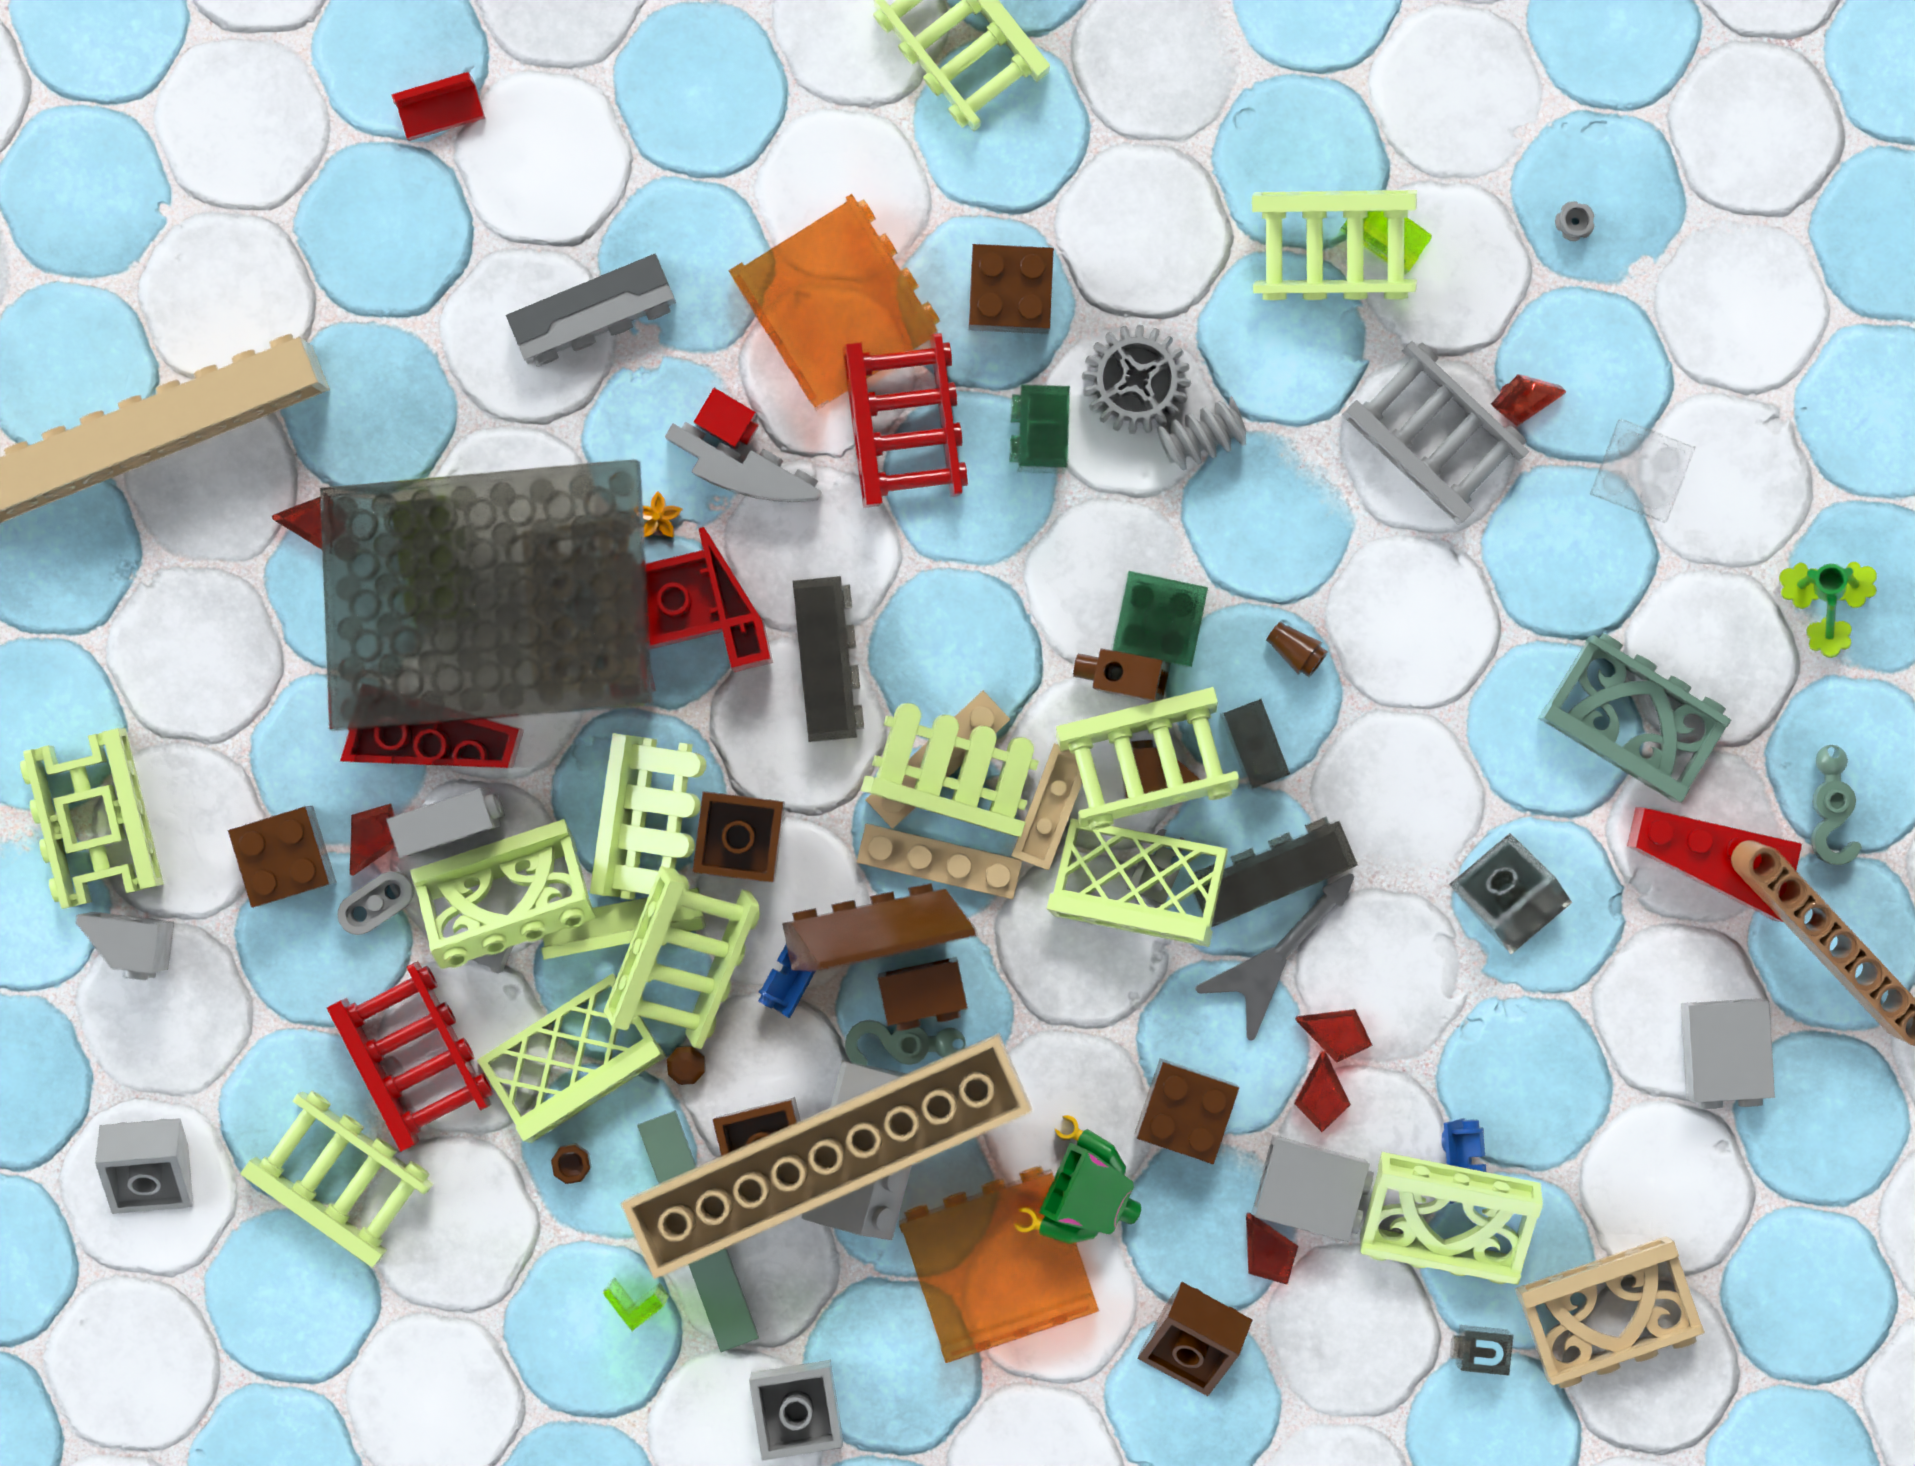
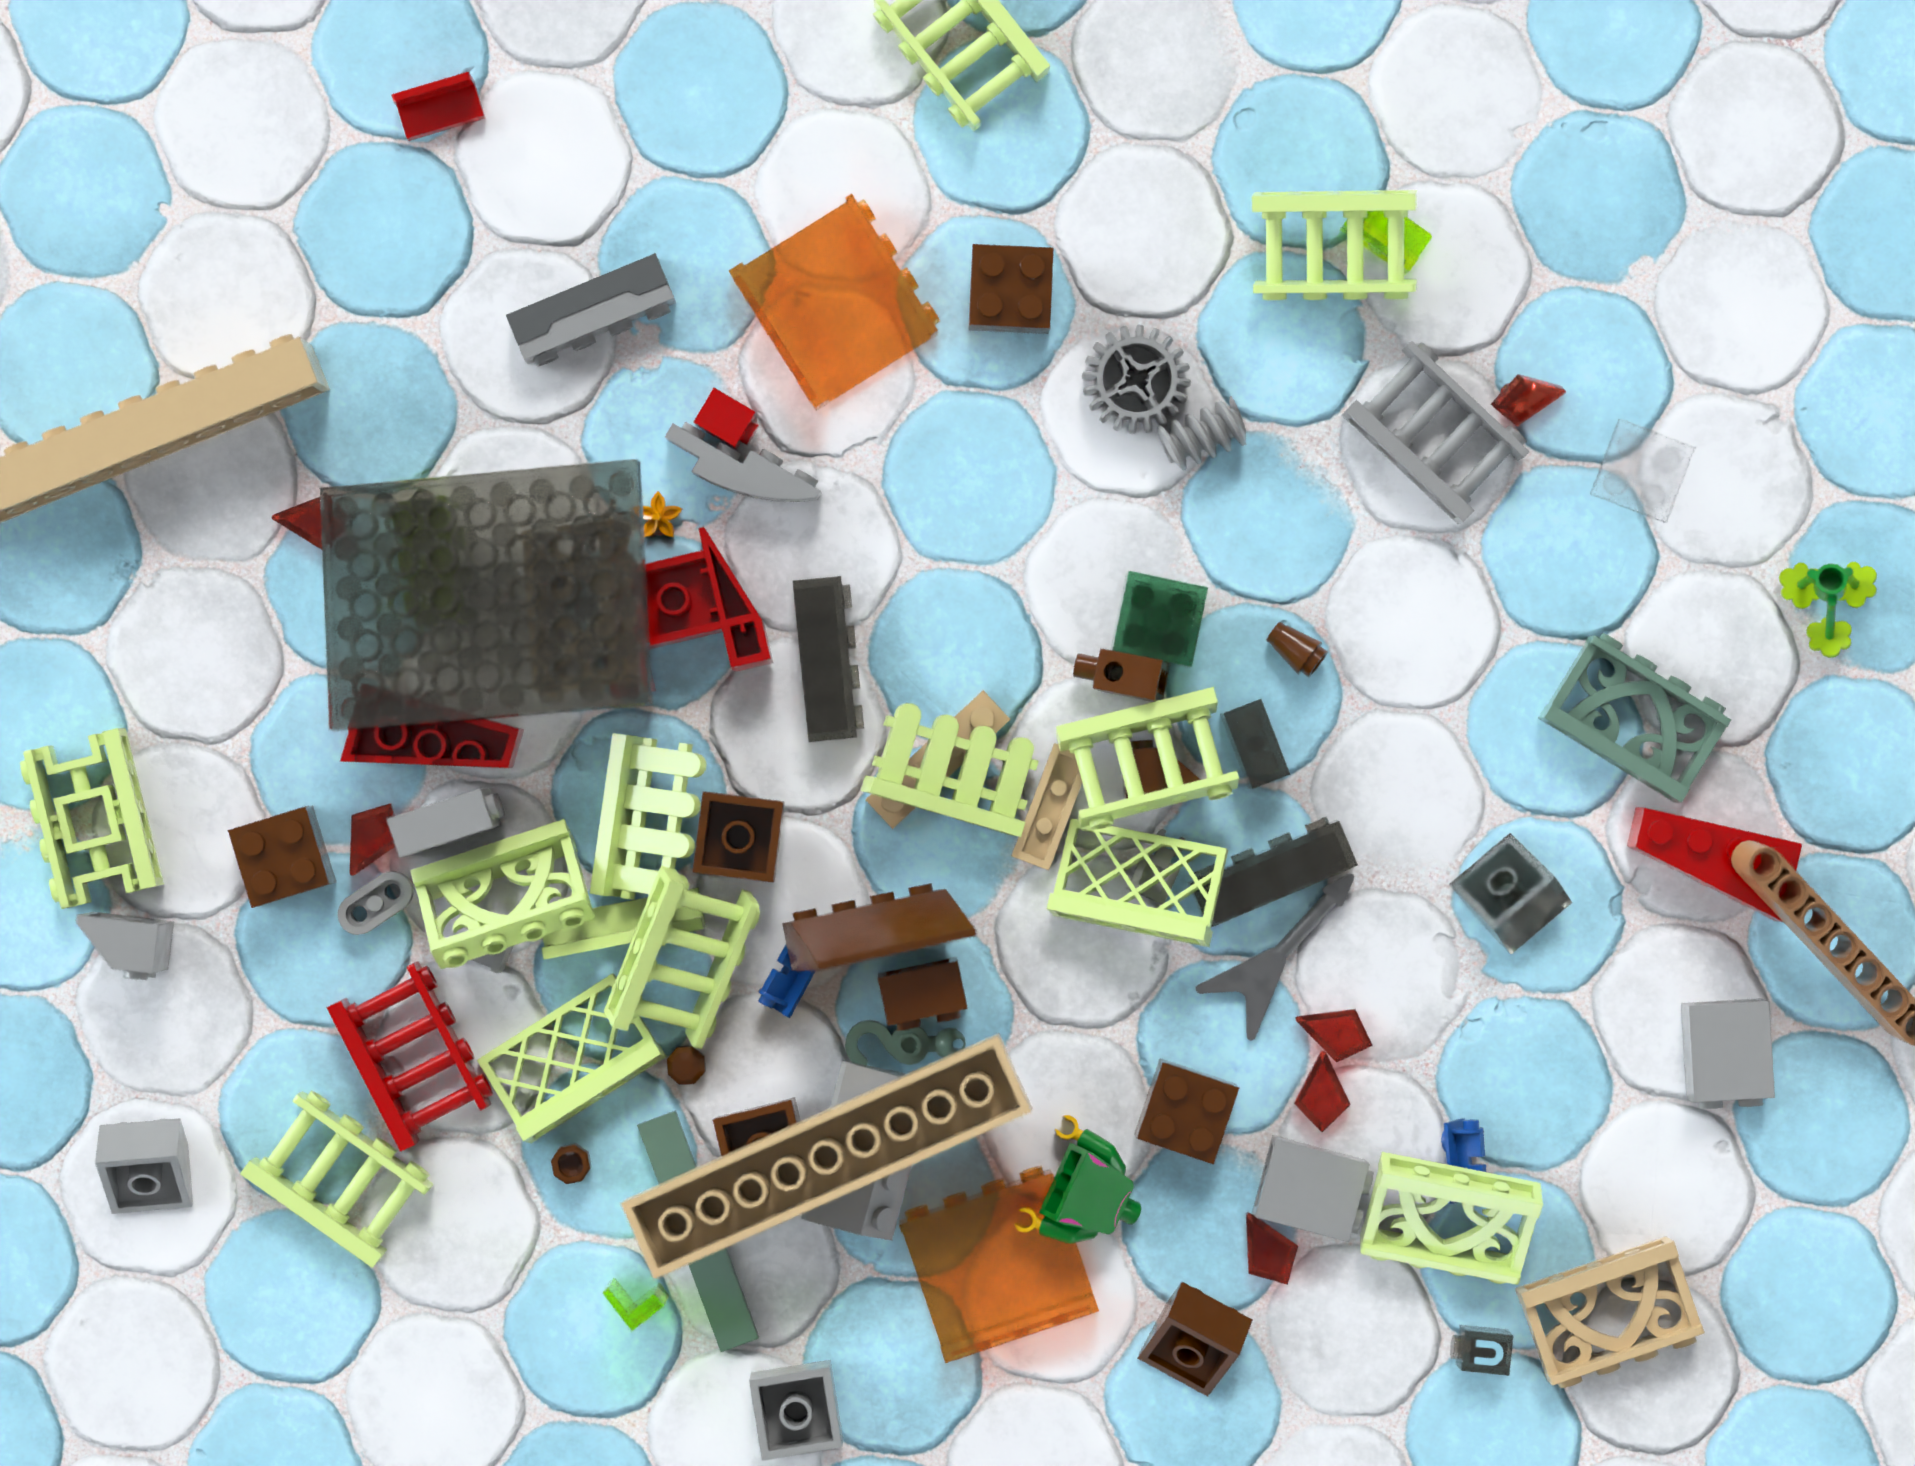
red fence [842,333,968,508] -> none
tan plate [856,823,1022,899] -> none
clear green brick [1009,385,1070,474] -> none
light grey plate [1555,201,1595,241] -> none
sand green piece [1811,745,1862,865] -> none

